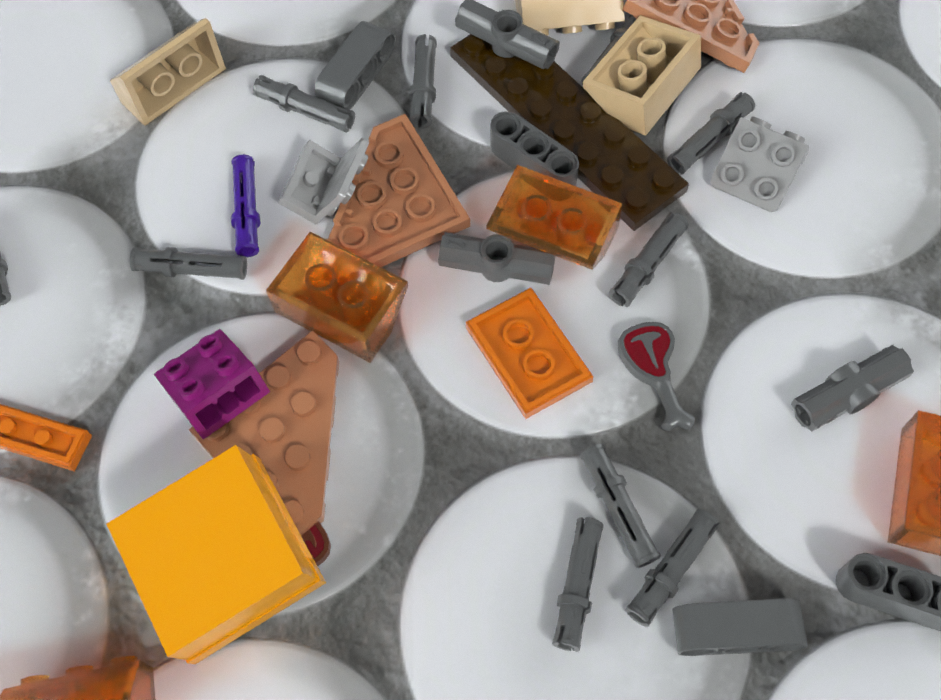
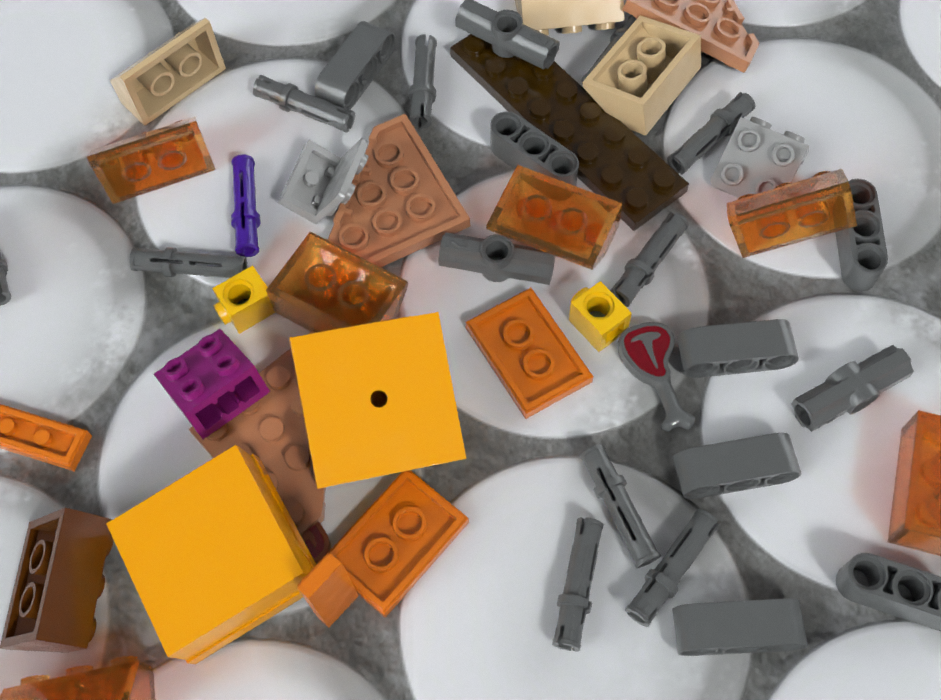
none -> reddish brown slope [0,507,114,653]
none -> clear orange slope [87,116,216,204]
none -> yellow brick [212,265,279,334]
none -> light orange container [289,312,466,489]
none -> orange tile [297,552,359,628]
none -> orange tile [328,470,469,618]
none -> yellow brick [569,281,632,352]
none -> dark grey beam [673,433,802,499]
none -> dark grey beam [677,319,799,378]
none -> clear orange slope [727,169,857,258]
none -> dark grey beam [833,178,888,292]

